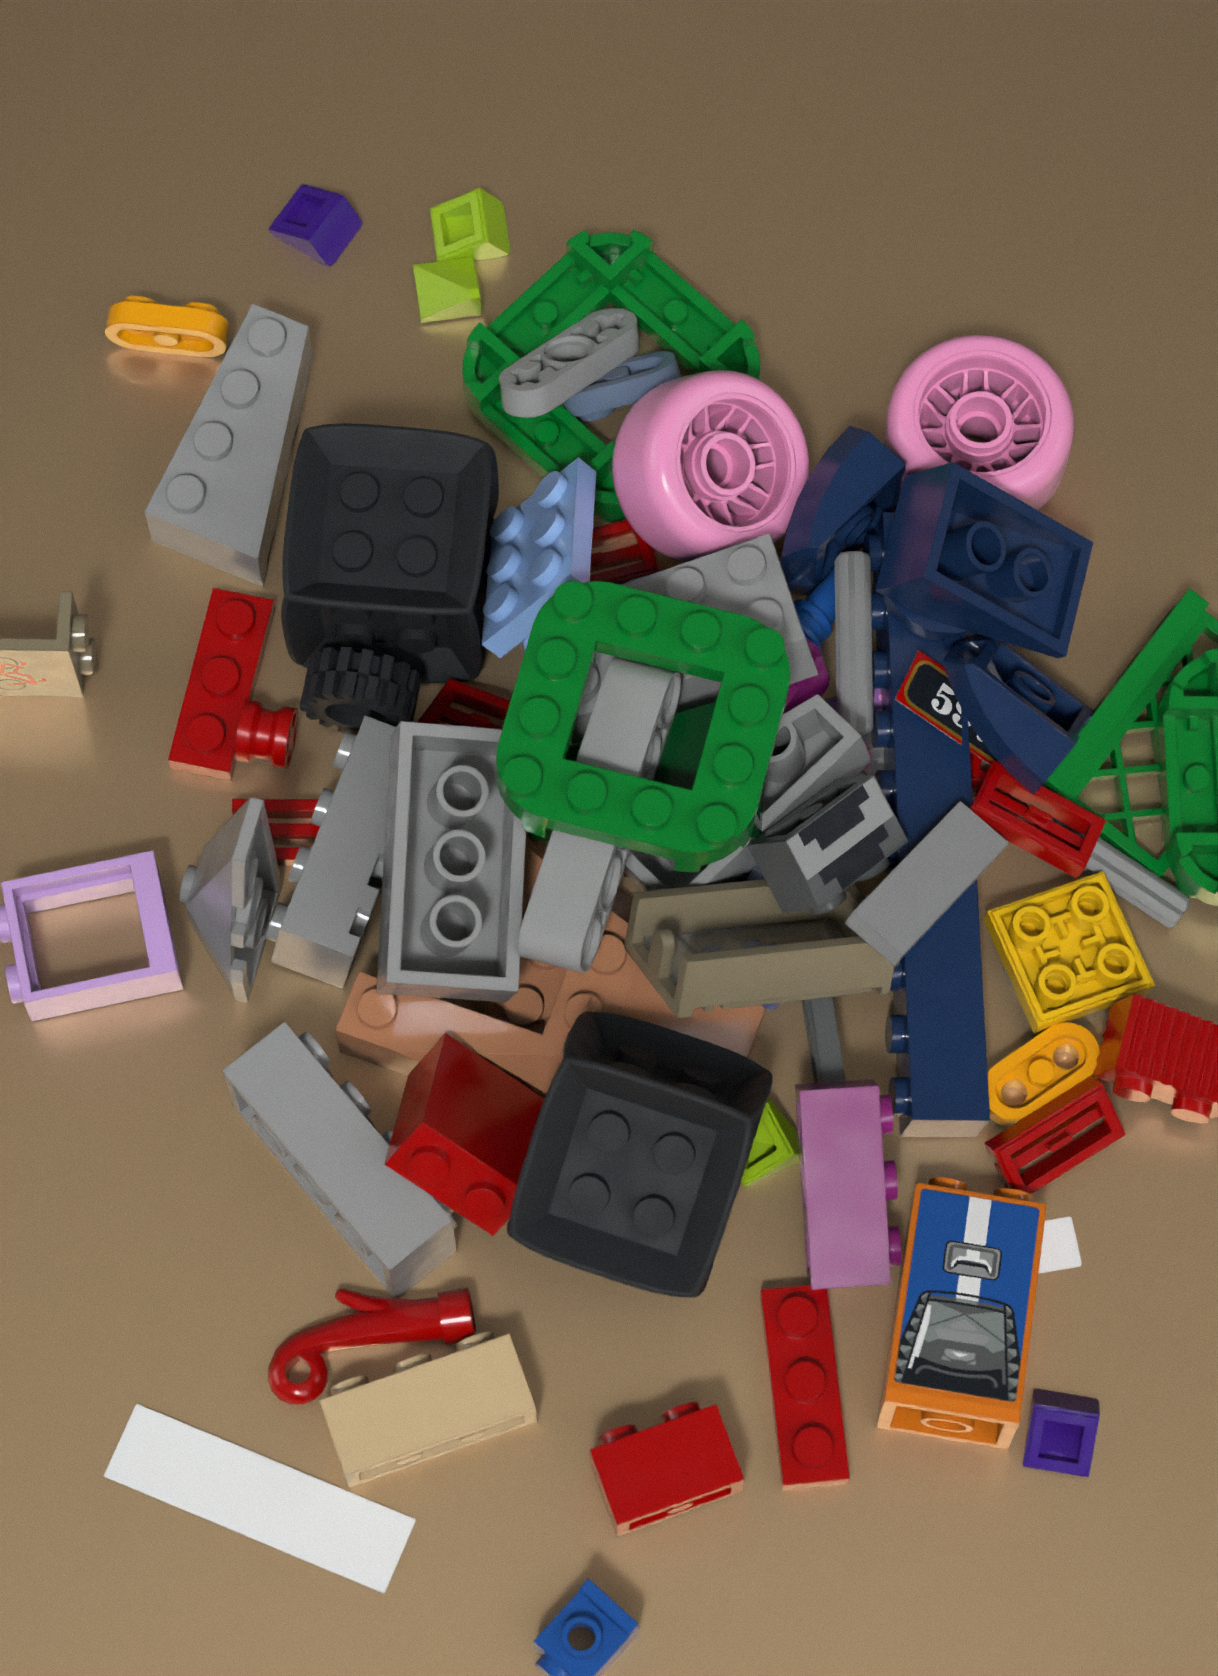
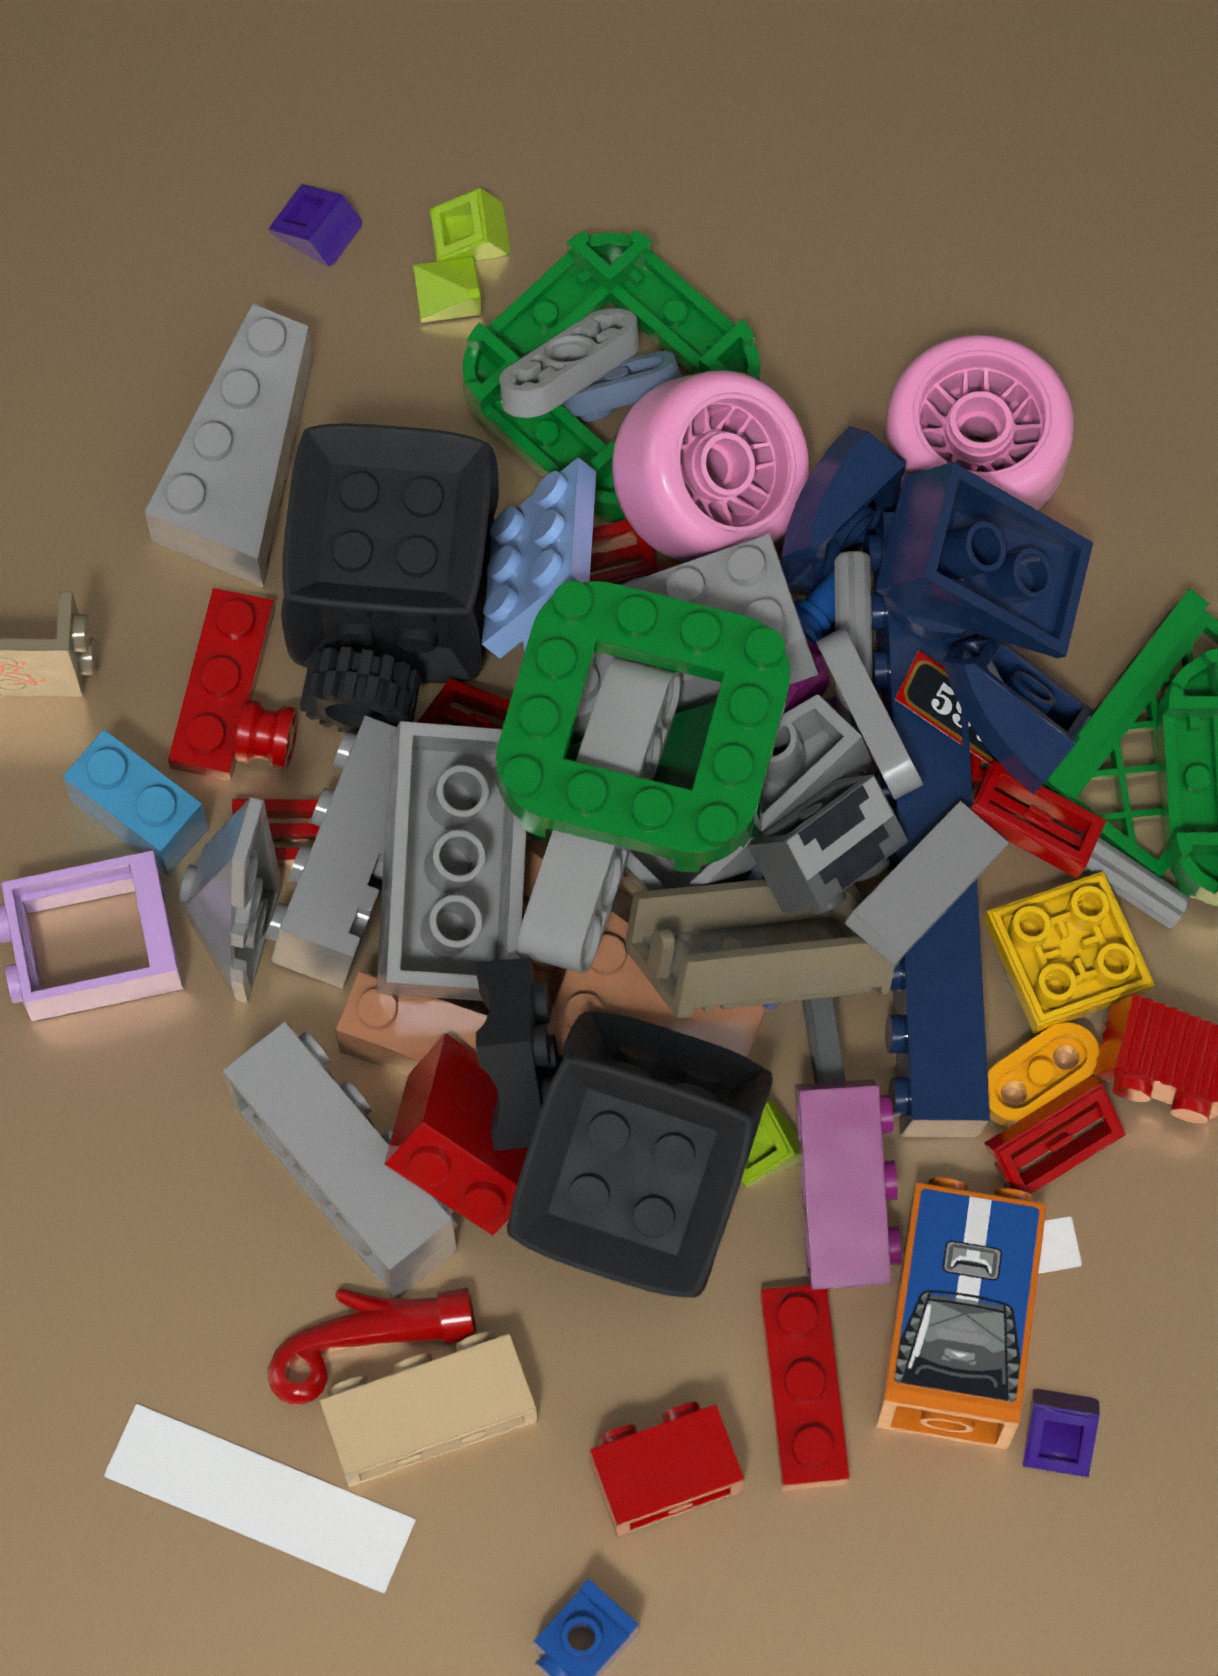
light orange plate [105,296,230,357] -> none
none -> dark azure brick [62,729,209,876]
none -> black brick [476,957,559,1151]
none -> light grey beam [816,627,923,799]

